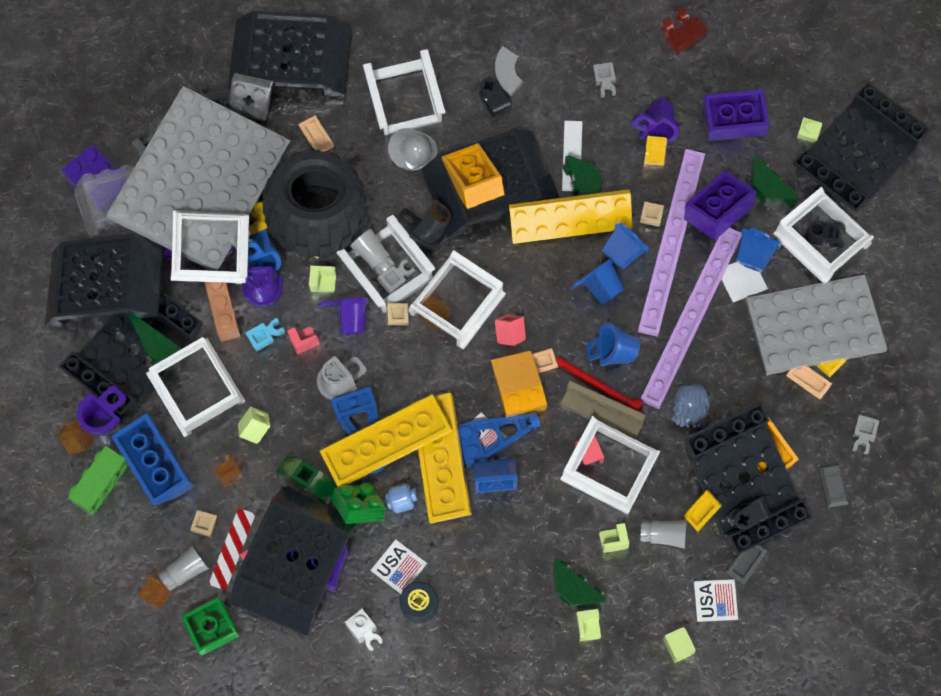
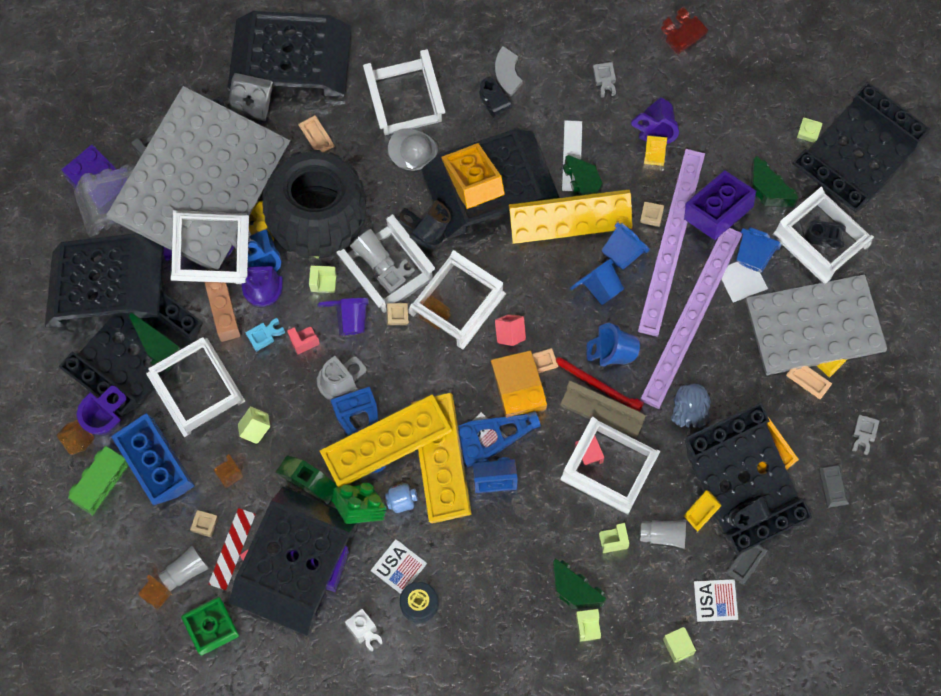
dark purple brick [702,89,769,141] -> none

